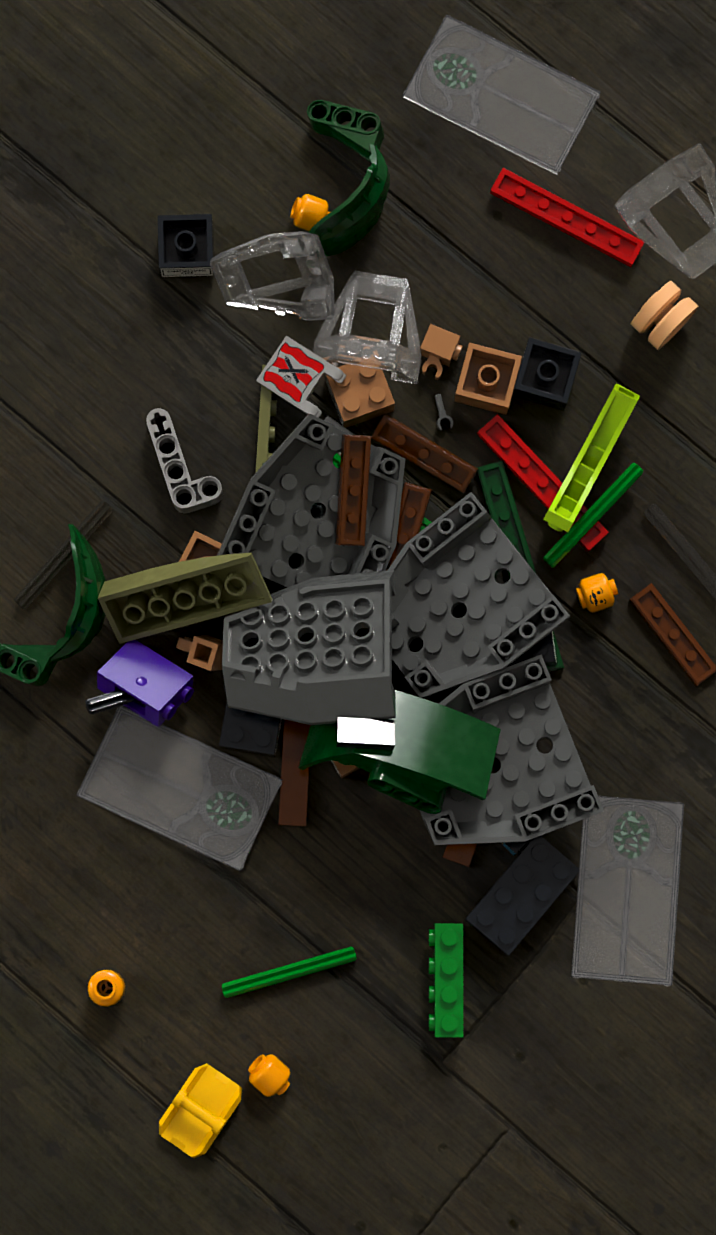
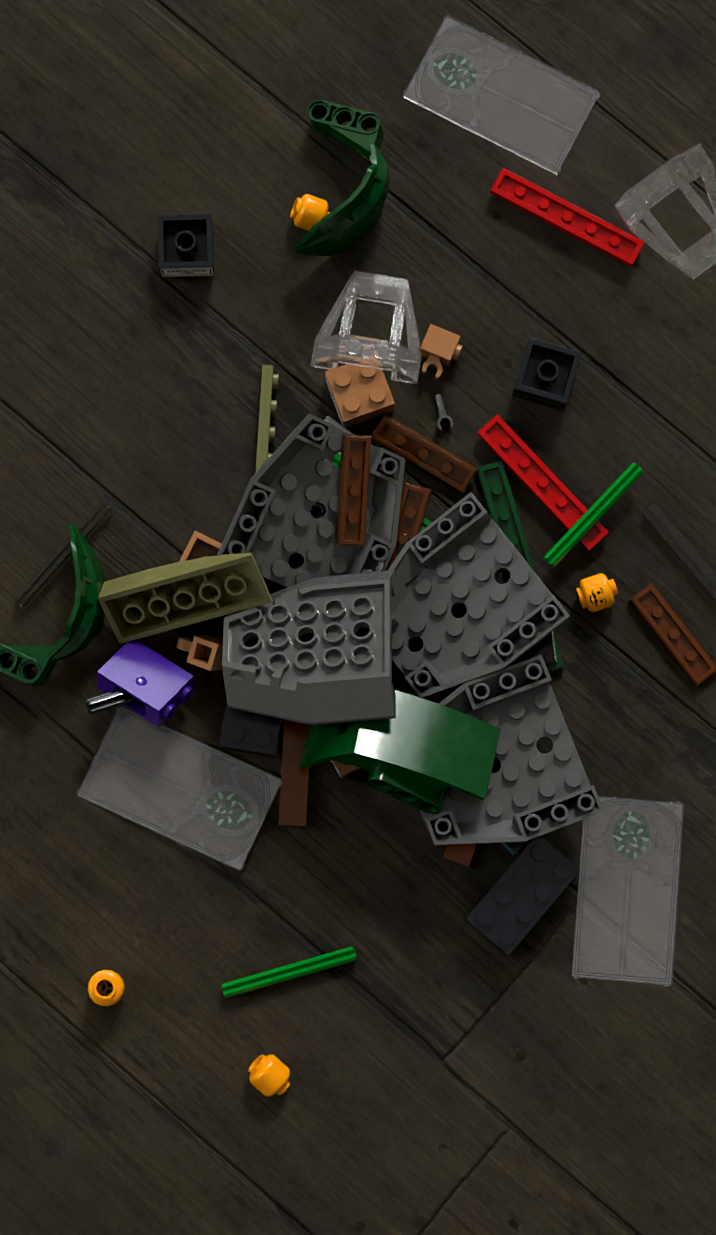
light grey beam [146,408,223,514] -> none
yellow shield [159,1063,242,1158] -> none
clear windscreen [210,231,335,321] -> none
flag [256,336,346,418] -> none
tile [336,717,395,750] -> none
green brick [429,923,463,1037] -> none
medium nougat brick [454,343,522,415] -> none
lime arch [543,383,640,532] -> none
light nougat wheel [630,281,699,350] -> none

